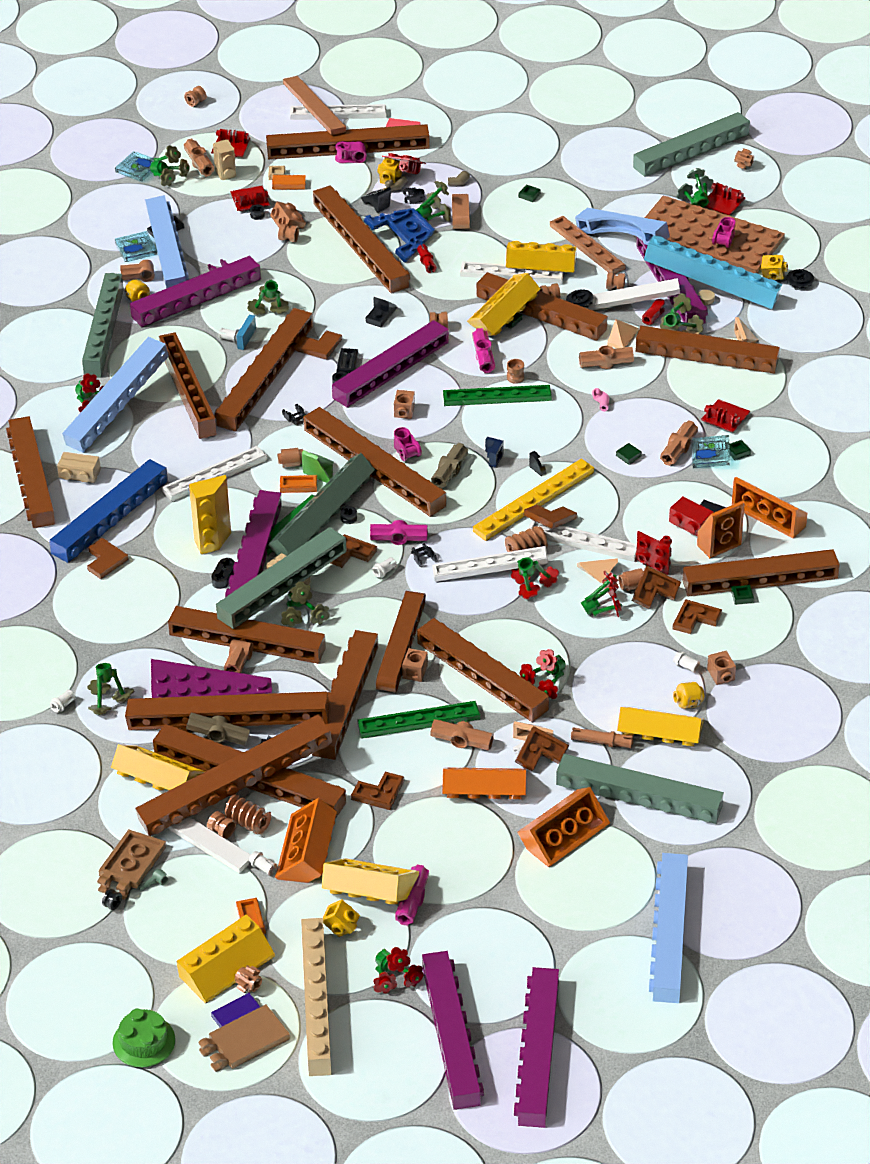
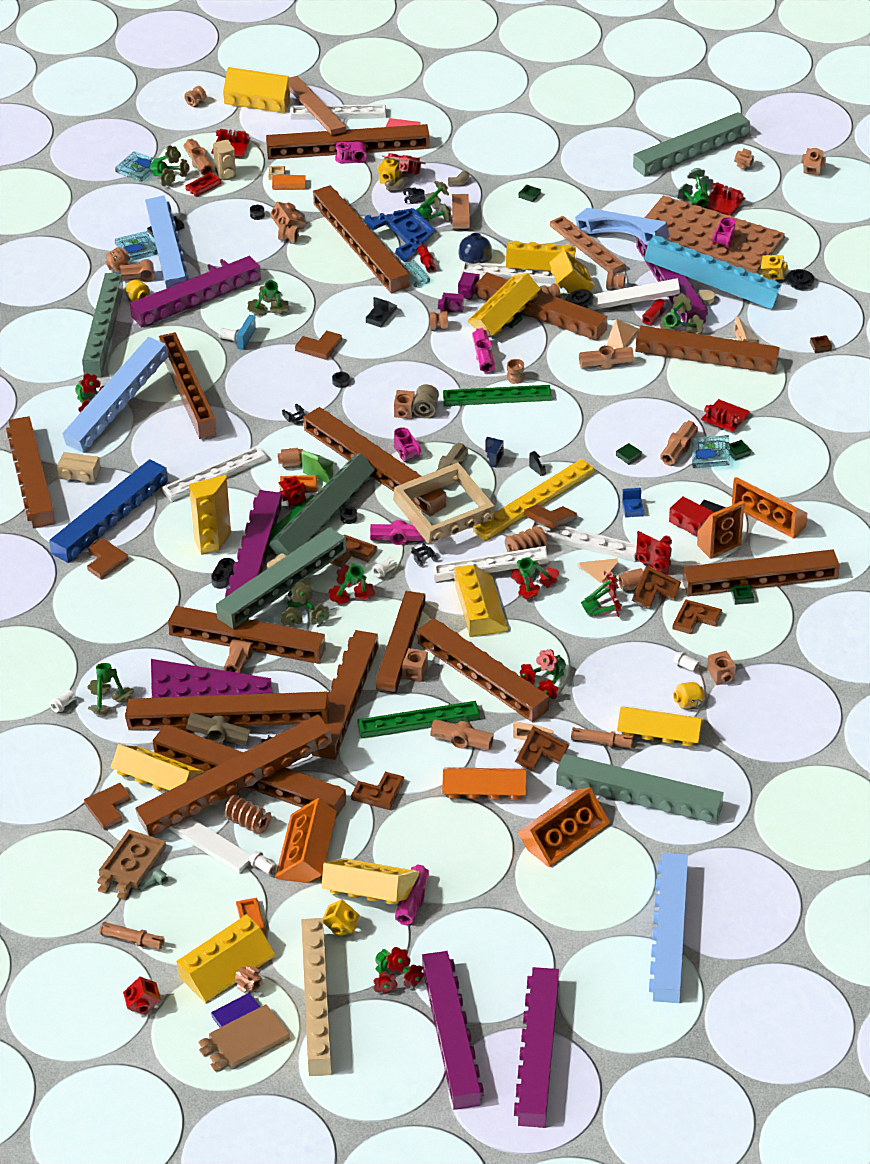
black bush [102,889,122,910] -> none
bright green piece [112,1008,175,1067] -> none
nougat wheel [207,811,236,839] -> none
dark orange brick [214,308,313,432] -> none
red hinge [230,186,270,211] -> none
magenta brick [332,320,449,408] -> none
black tile [336,348,358,373] -> none
black slope [361,187,391,213] -> none
bright pink arm [592,388,610,412] -> none
none -> dark orange tile [84,783,131,830]
none -> nougat pin [99,921,165,950]
none -> nougat head [105,247,131,272]
none -> red brick [123,976,161,1015]
none -> red tile [185,172,222,197]
none -> yellow slope [223,67,290,113]
none -> red brick [278,476,307,507]
none -> red plant [328,563,375,604]
none -> tan window [393,463,494,544]
none -> clear light blue tile [401,259,430,287]
none -> dark tan wheel [412,384,439,418]
none -> magenta bracket [438,292,464,313]
none -> yellow slope [454,565,508,637]
none -> dark blue cylinder [458,233,492,263]
none -> magenta brick [458,272,480,300]
none -> yellow brick [549,249,595,294]
none -> blue bracket [622,488,644,518]
none -> nougat brick [801,148,826,176]
none -> reddish brown tile [810,335,832,353]

